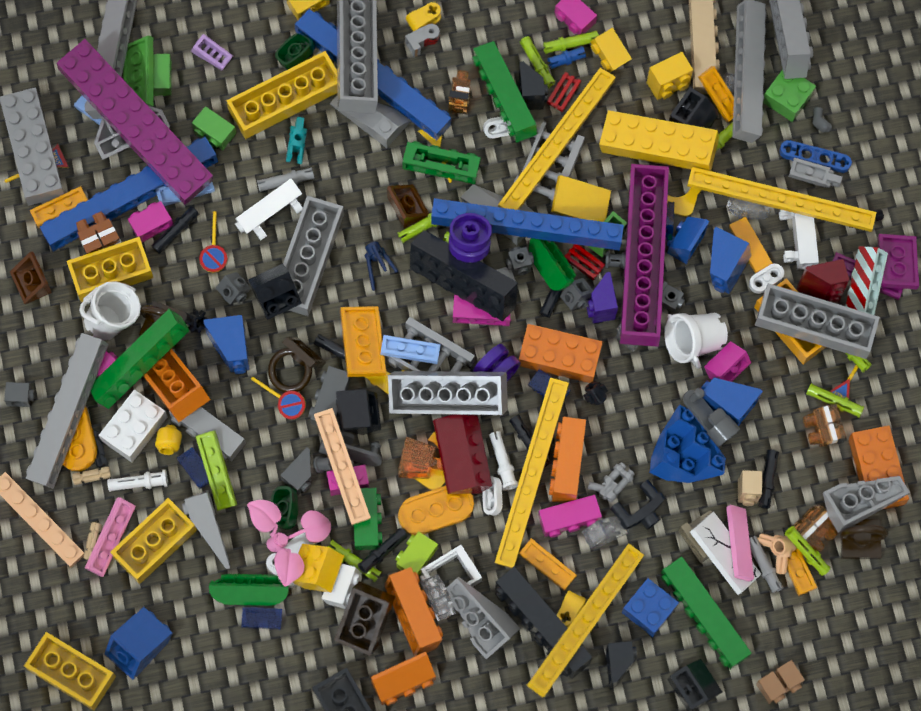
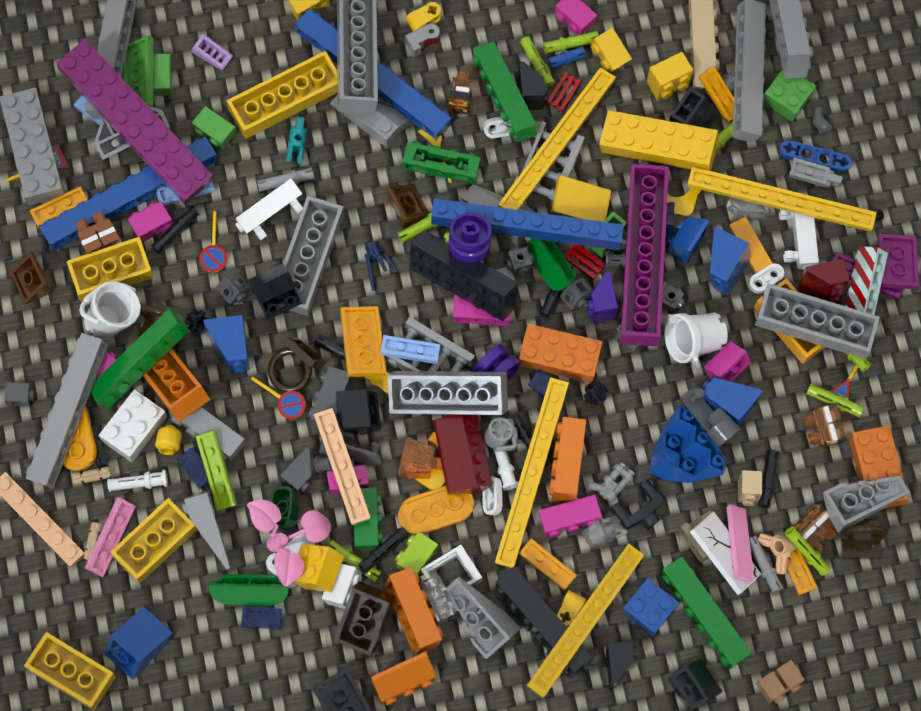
dark green piece [275,33,315,70] -> none
none -> light grey piece [484,417,518,452]

